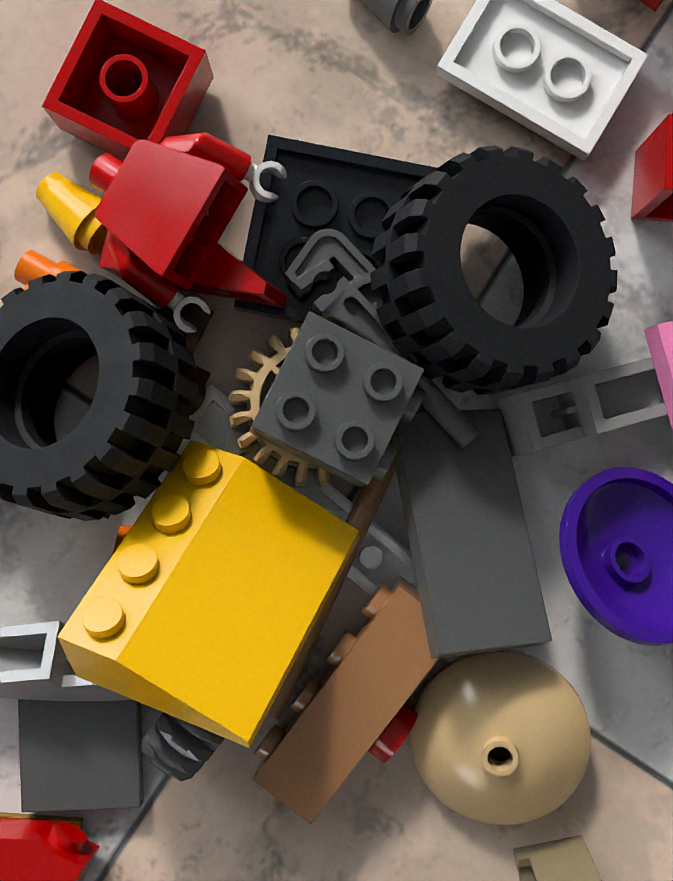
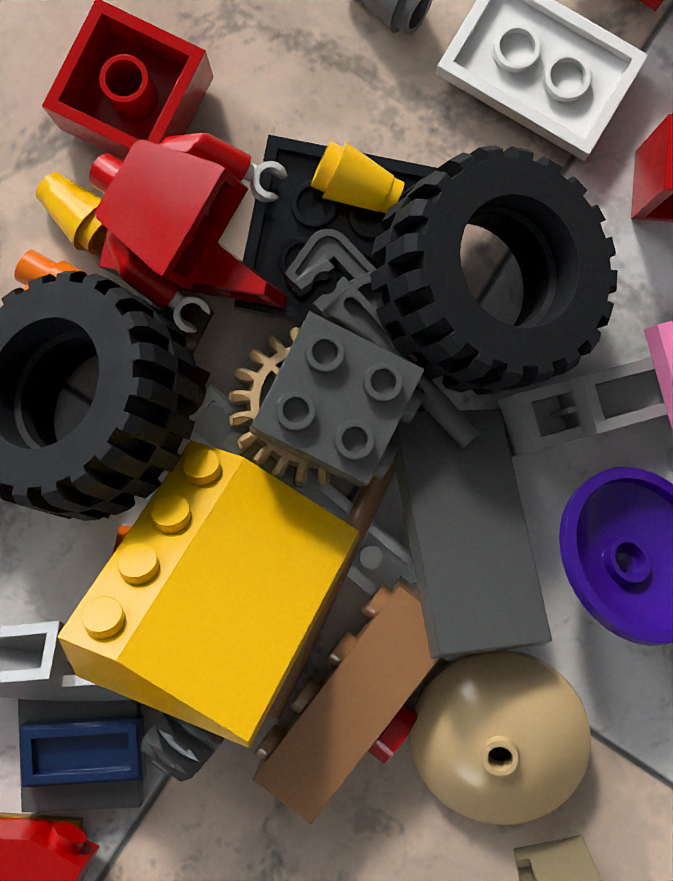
none -> dark blue tile [19,715,147,788]
none -> yellow cone [311,141,405,214]

